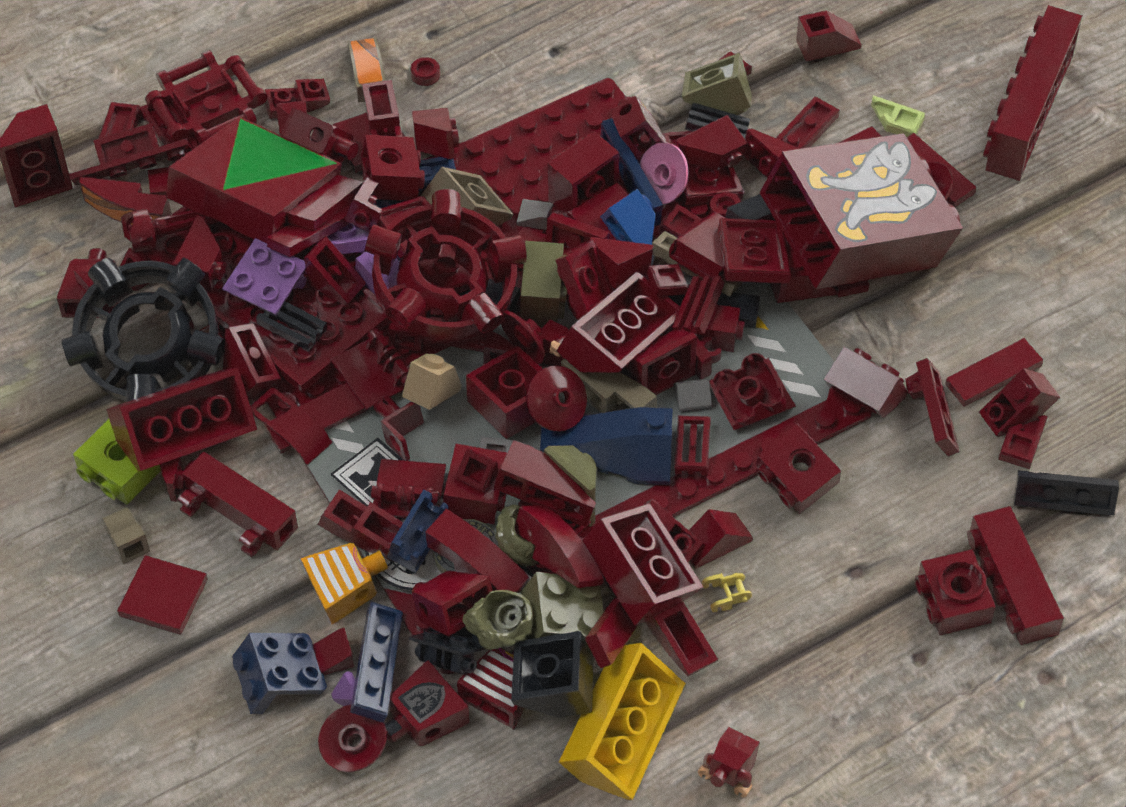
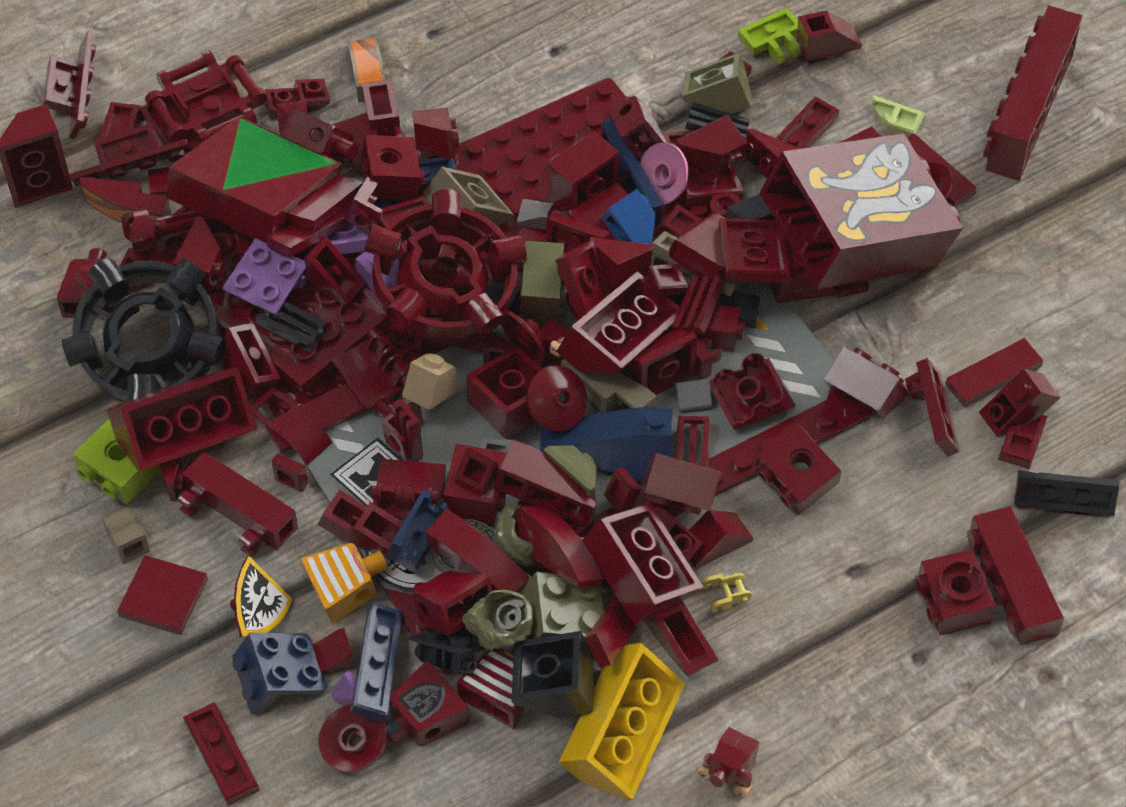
dark red tile [410,57,440,86] -> none
none -> bracket [43,31,96,139]
none -> dark red tile [183,702,260,806]
none -> shield [230,556,293,637]
none -> dark red tile [271,453,309,492]
none -> dark red tile [392,399,424,462]
none -> dark red tile [604,468,642,513]
none -> dark red brick [641,453,721,515]
none -> lime hinge [738,8,801,65]

